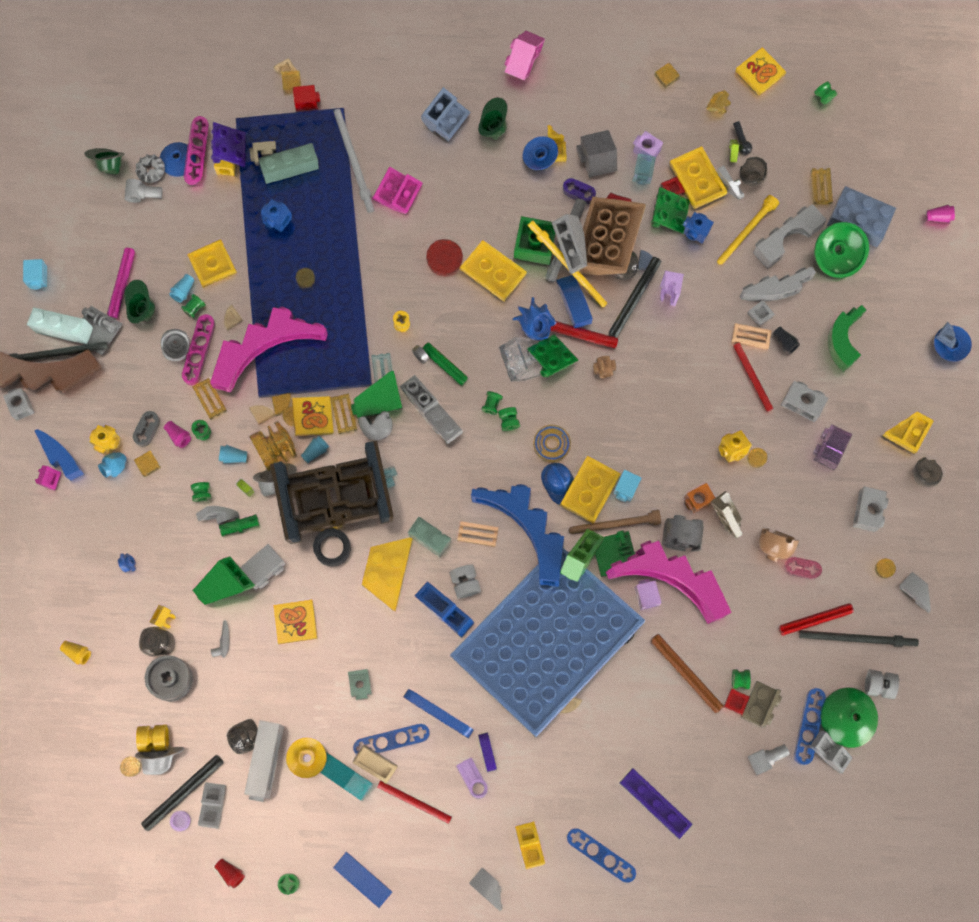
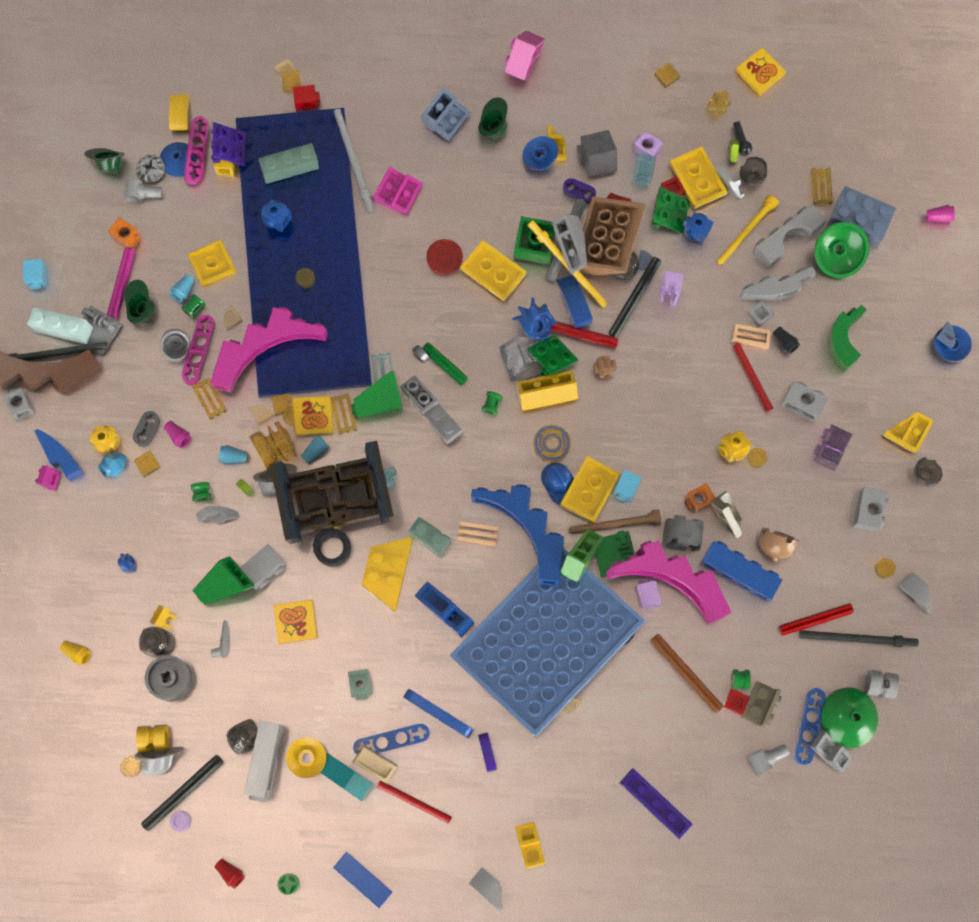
green bush [191,419,212,441] -> none
light grey slope [198,782,226,829] -> none
green pin [219,514,260,537] -> none
dark tan bracket [249,141,276,166] -> none
light grey helmet [358,411,393,441] -> none
yellow bush [393,310,410,332] -> none
light grey wheel [449,564,481,599] -> none
lavender piece [456,758,487,799] -> none
green wheel [498,407,520,431] -> none
blue beam [567,828,636,883] -> none
clear pink beam [784,557,822,580] -> none
green wheel [814,81,837,104] -> none
none -> orange brick [108,217,141,248]
none -> yellow slope [169,94,190,131]
none -> yellow brick [517,370,578,411]
none -> blue brick [700,541,783,602]

